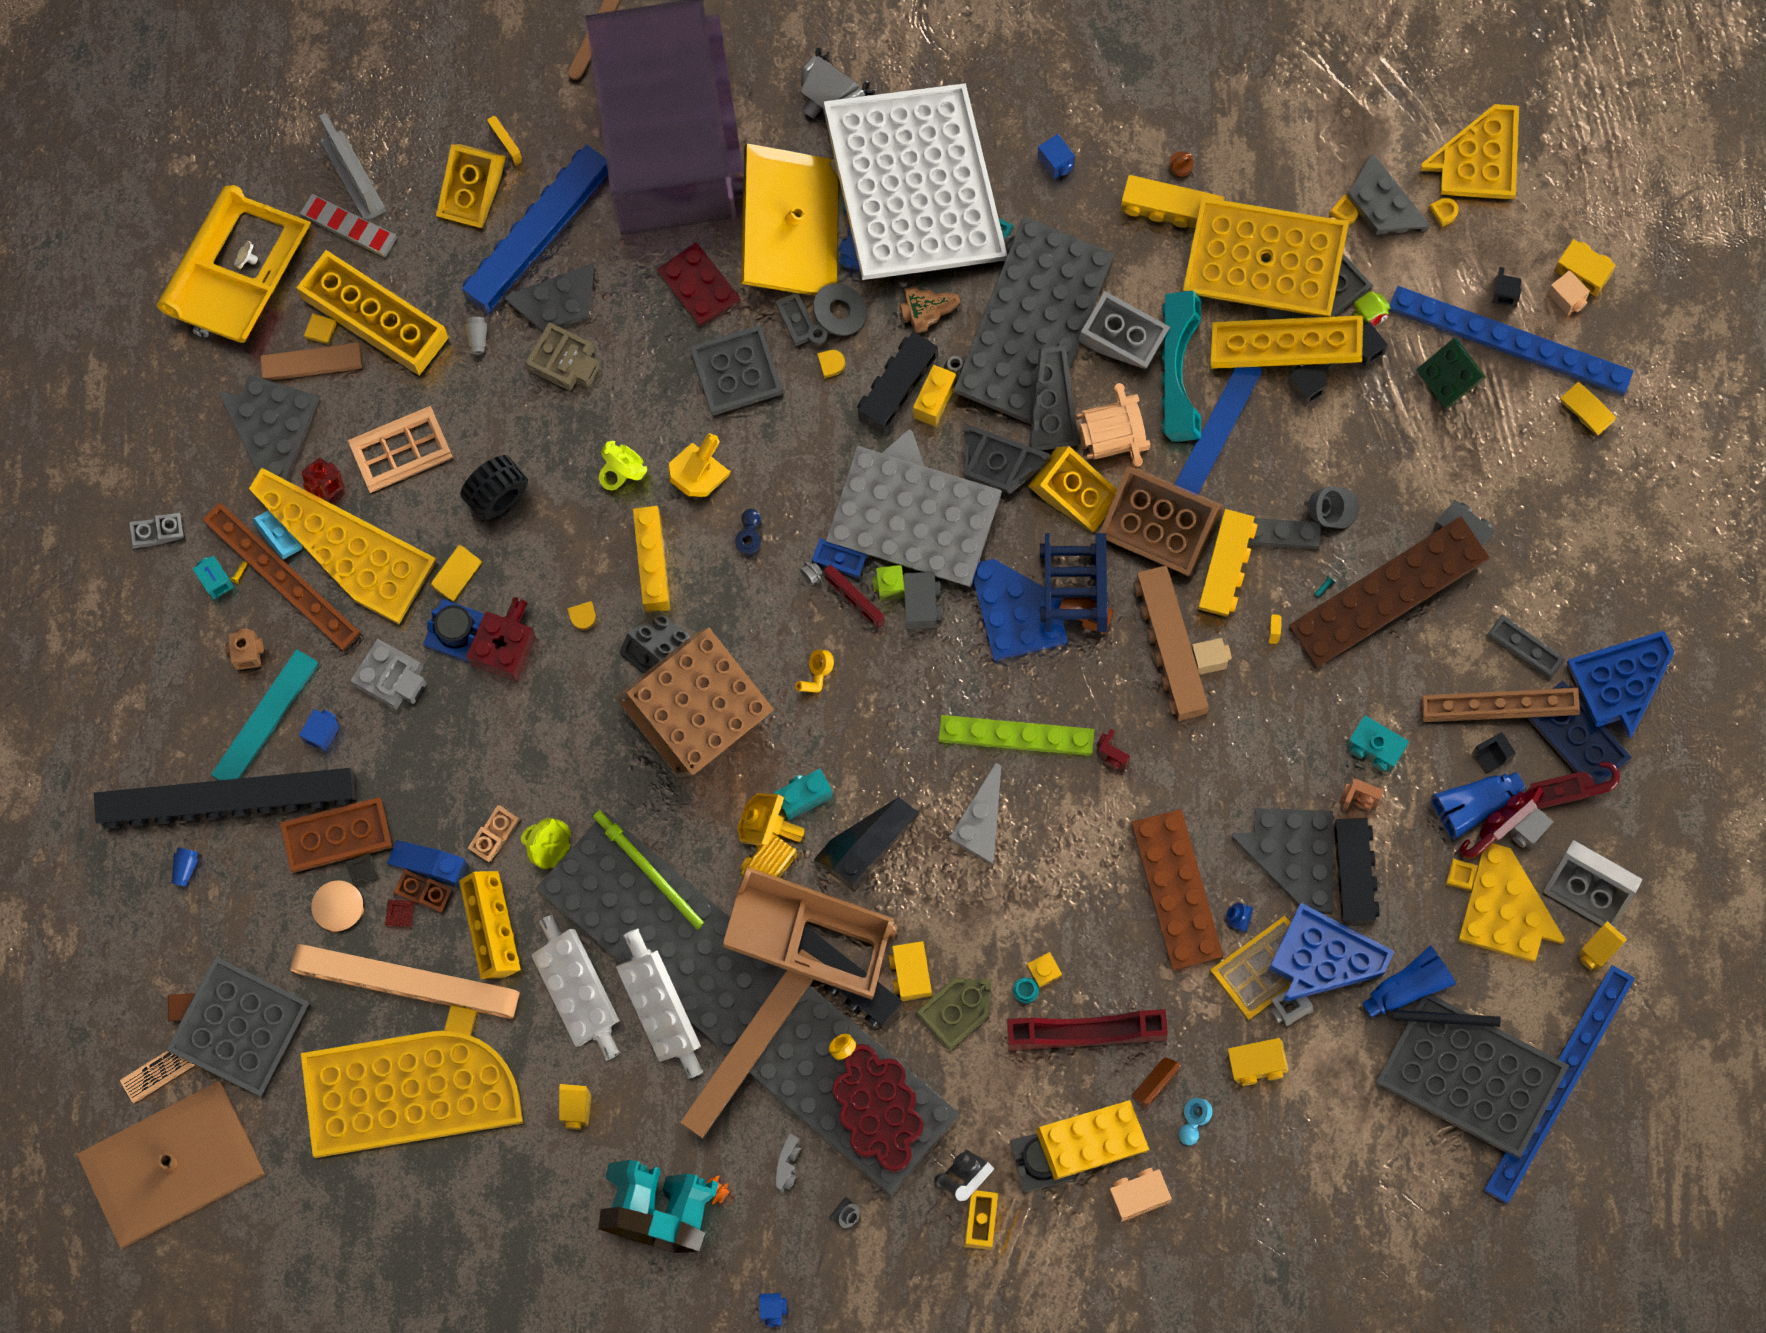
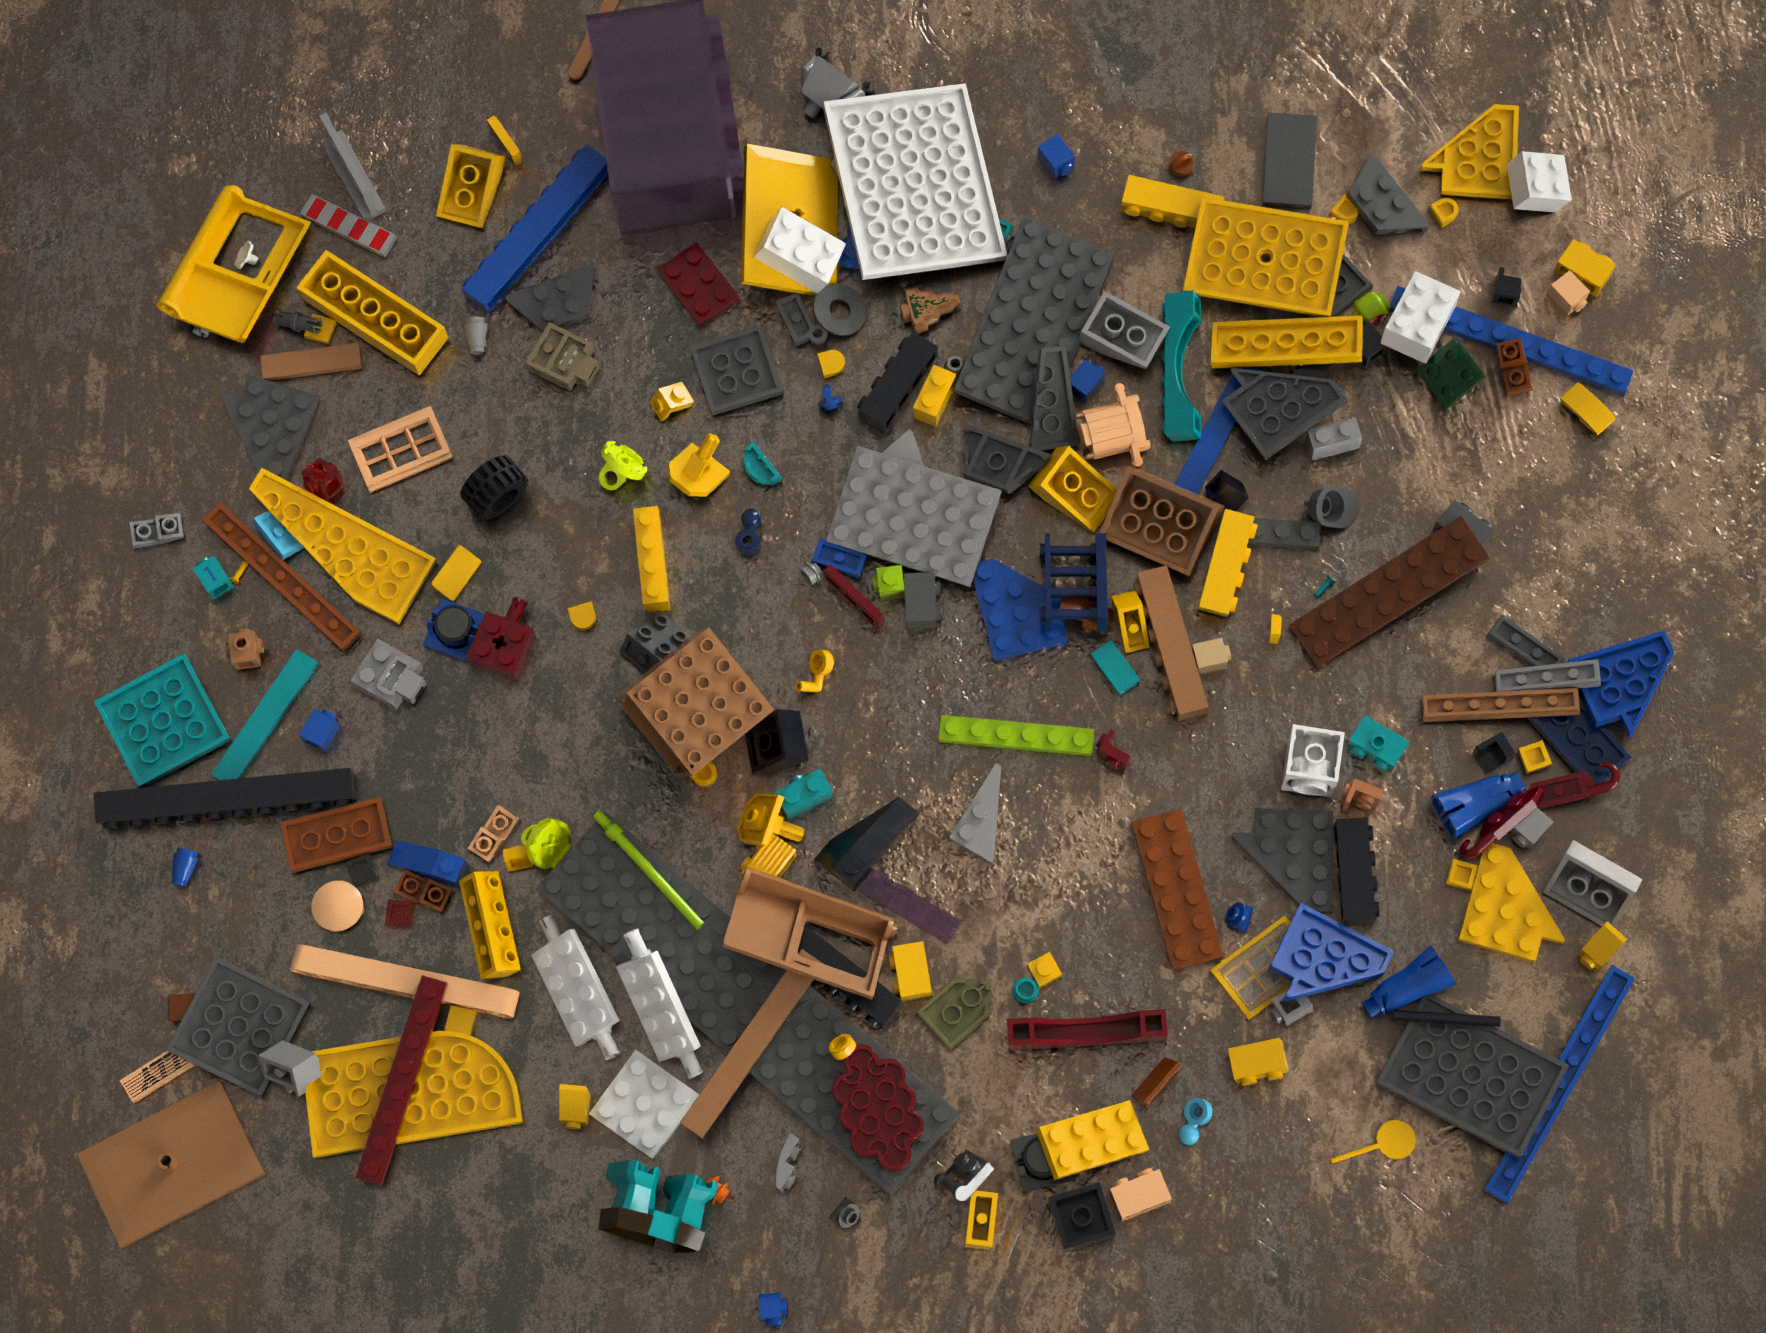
none -> teal plate [94,653,231,788]
none -> light grey brick [258,1040,322,1097]
none -> dark grey pin [273,310,322,334]
none -> dark red plate [355,975,448,1186]
none -> yellow plate [503,845,533,872]
none -> white plate [589,1050,699,1161]
none -> yellow bracket [650,382,694,421]
none -> yellow tile [689,761,718,788]
none -> teal plate [743,440,783,485]
none -> black slope [745,709,809,774]
none -> white brick [753,207,846,293]
none -> blue plate [818,384,843,410]
none -> clear purple tile [859,869,961,944]
none -> black brick [1048,1182,1116,1253]
none -> blue brick [1070,359,1105,404]
none -> teal tile [1090,640,1141,696]
none -> yellow slope [1111,590,1150,653]
none -> black panel [1205,470,1249,511]
none -> dark grey wing [1222,368,1348,460]
none -> dark grey tile [1262,112,1317,209]
none -> white brick [1281,724,1345,798]
none -> light grey brick [1305,417,1362,461]
none -> yellow piece [1330,1120,1416,1163]
none -> white brick [1381,271,1461,364]
none -> light grey tile [1495,659,1601,692]
none -> dark orange slope [1496,338,1533,396]
none -> white brick [1507,151,1572,213]
none -> yellow plate [1517,740,1552,775]

